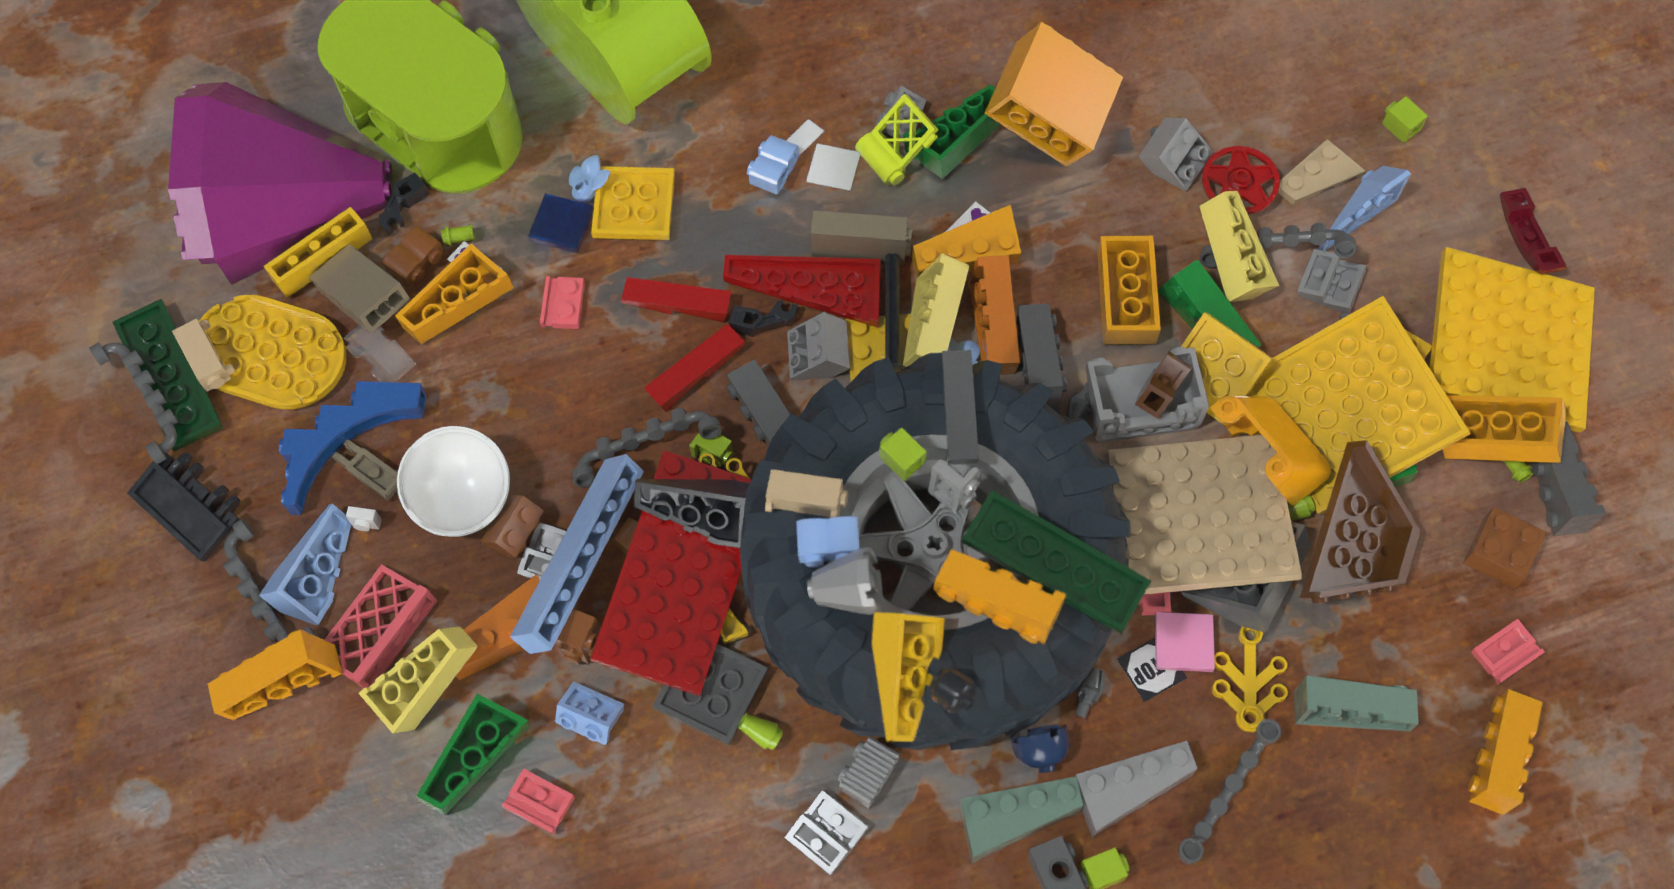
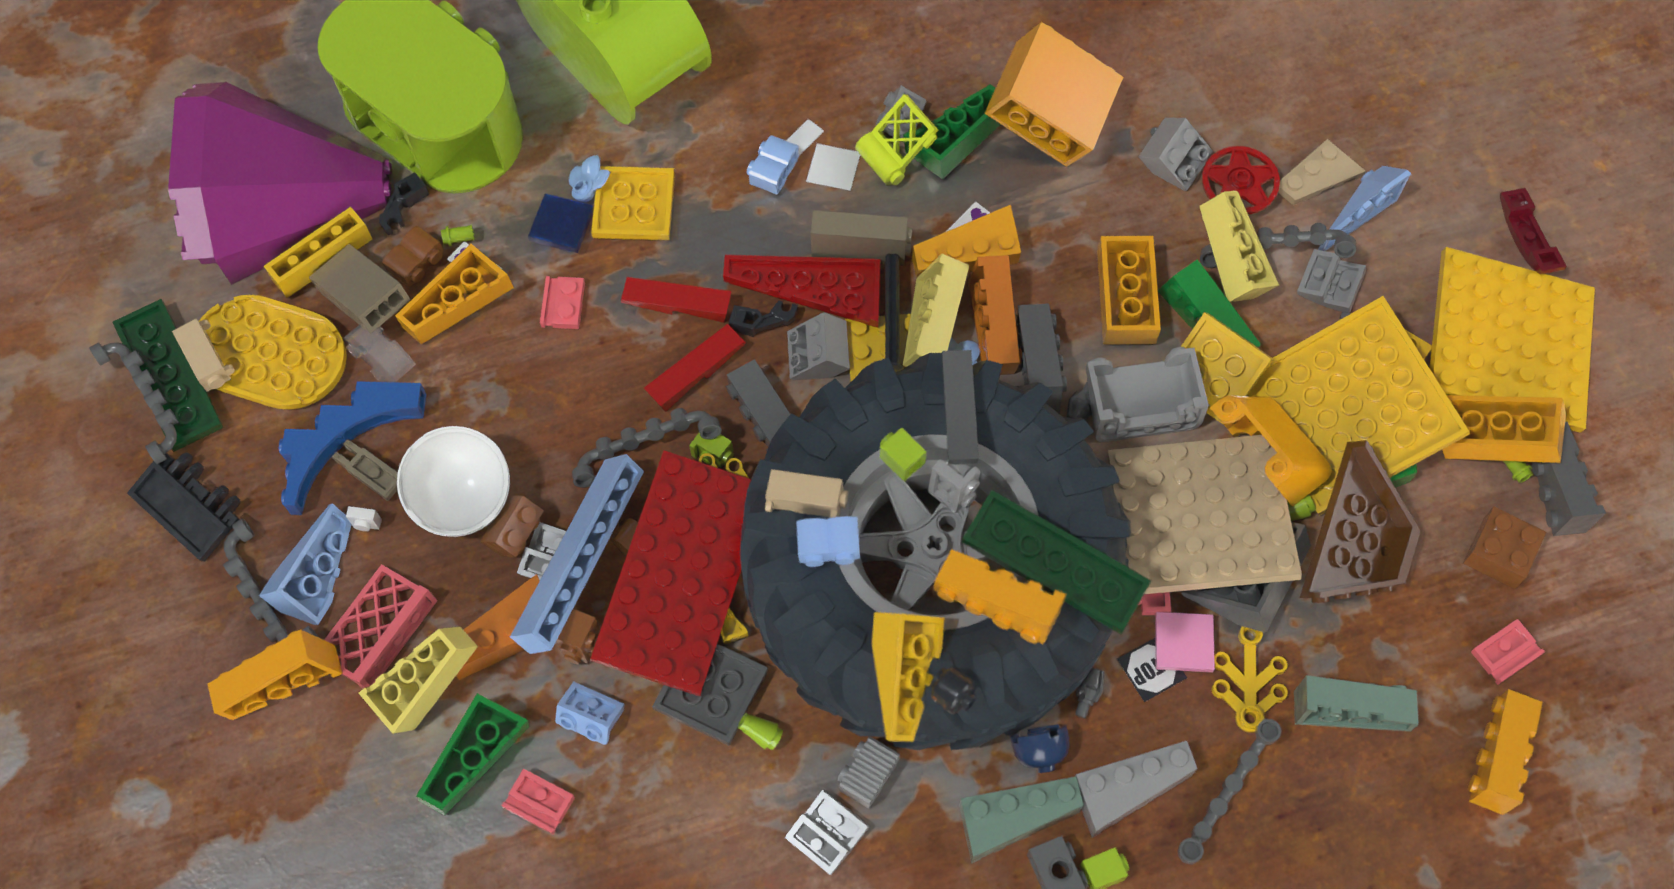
black wedge [634,479,750,548] -> none
light grey cone [807,547,883,615] -> none
reddish brown brick [1135,352,1192,419] -> none
lime brick [1382,96,1428,143] -> none

